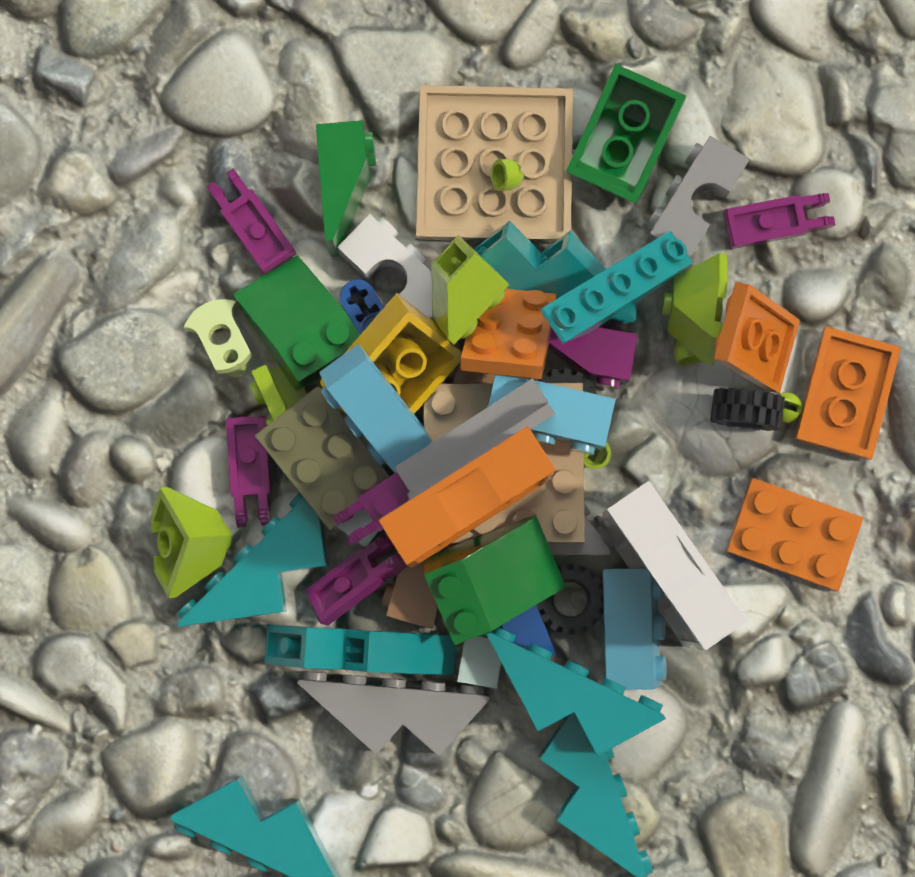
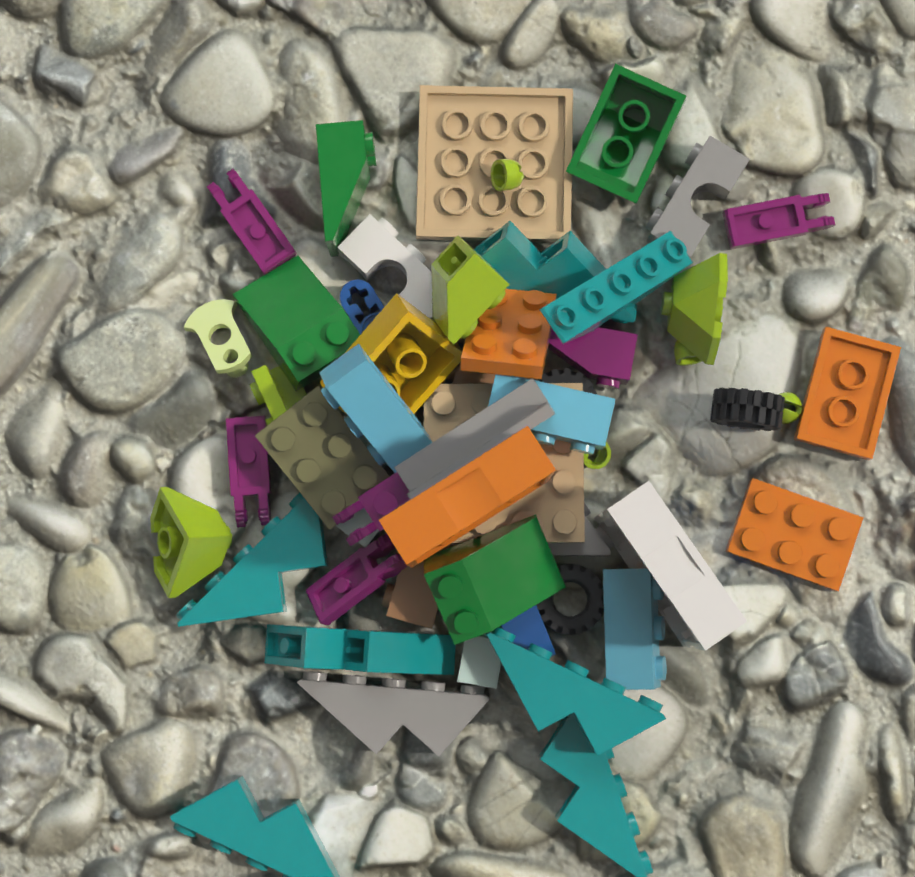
orange plate [714,282,800,394] -> none

